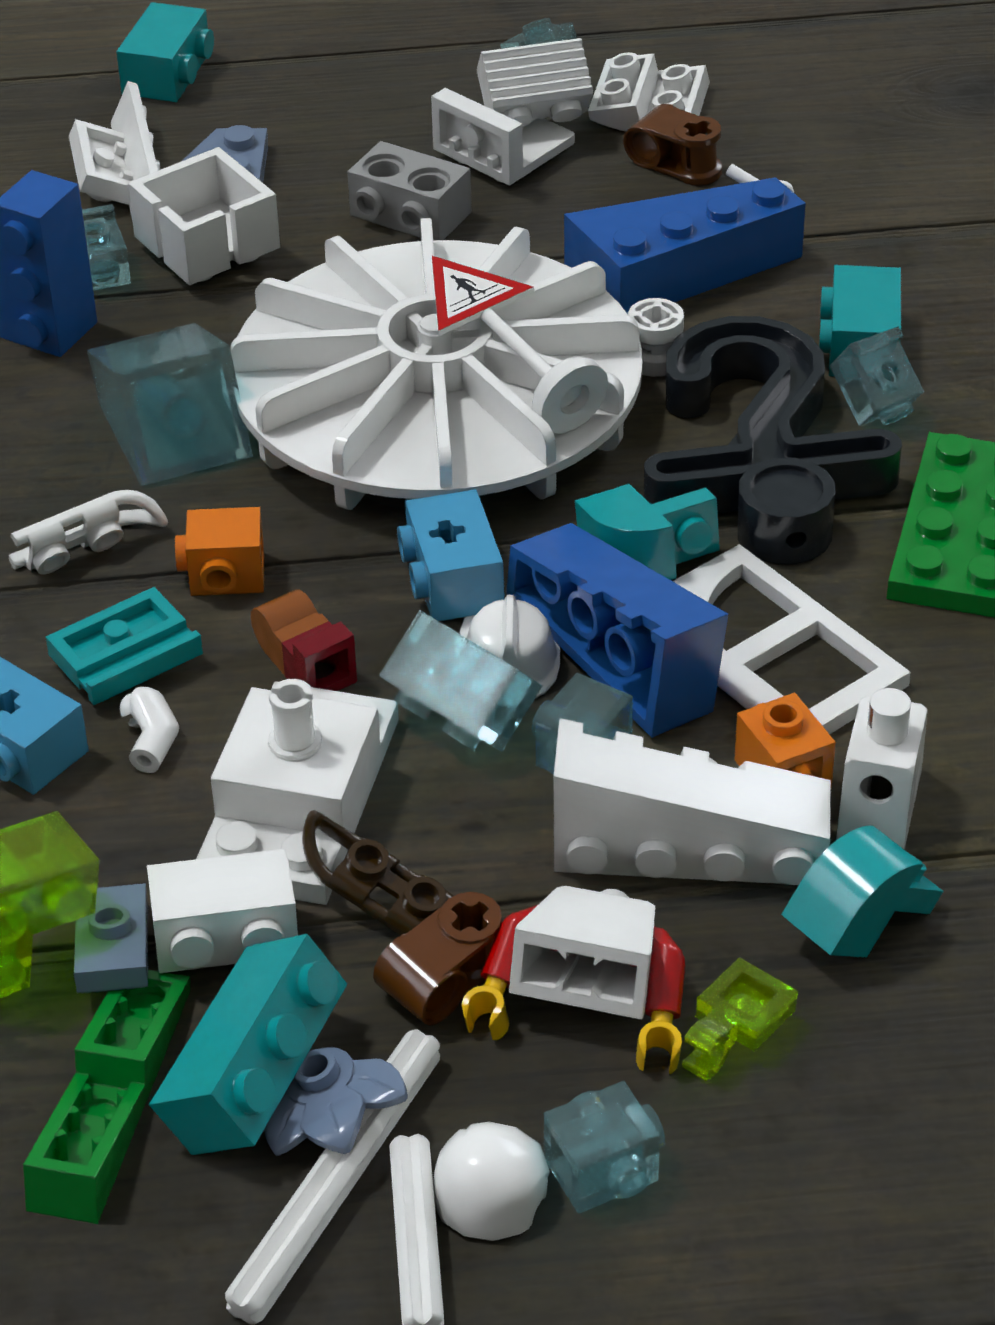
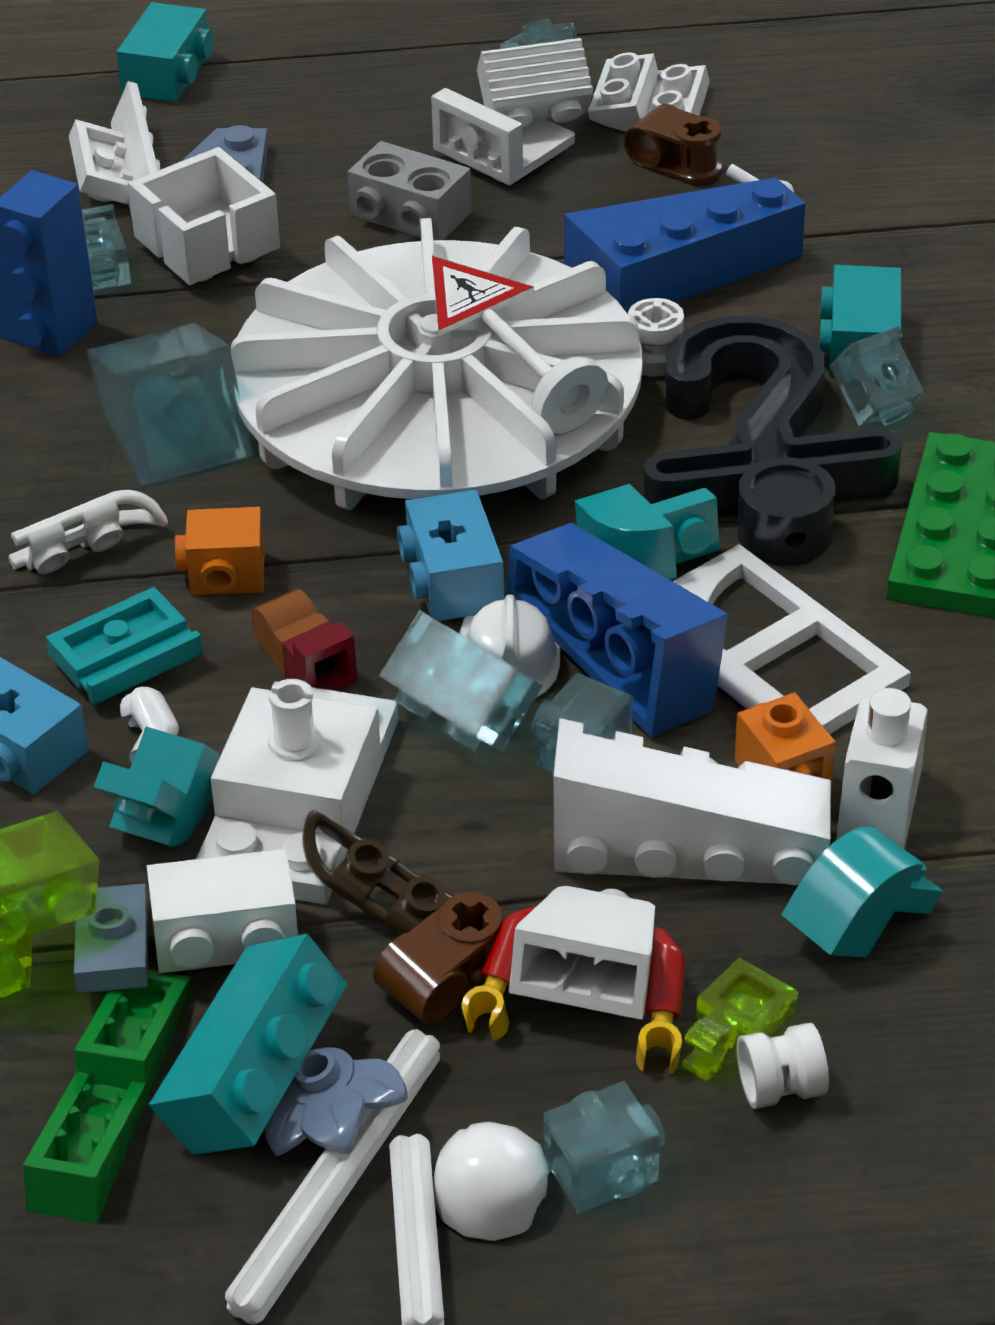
none -> teal brick [94,726,221,847]
none -> white wheel [737,1023,829,1109]

